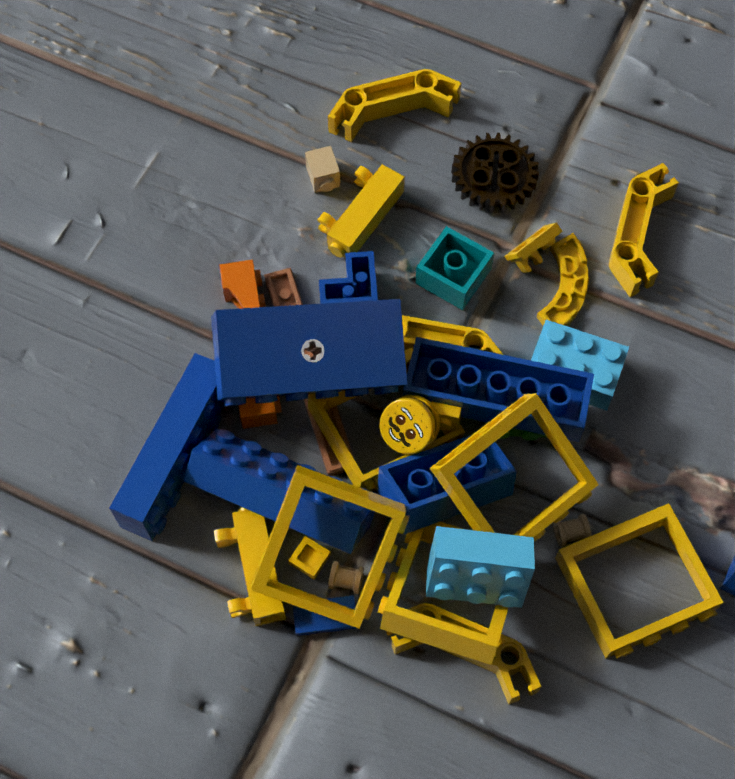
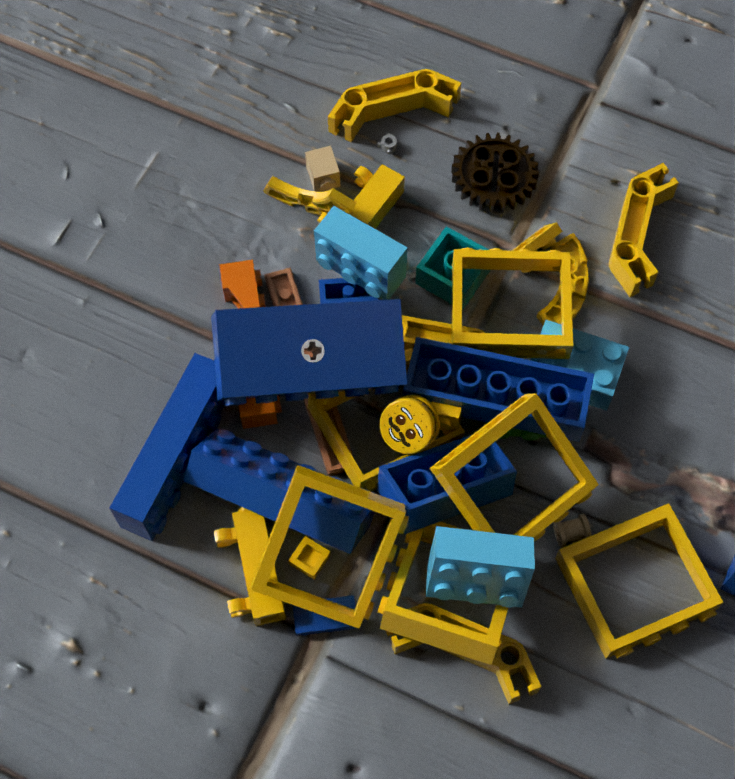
tan bush [328,561,365,595] -> none
none -> yellow tile [263,175,357,215]
none -> medium azure brick [314,206,408,300]
none -> light grey piece [377,133,401,155]
none -> yellow window [451,247,573,359]

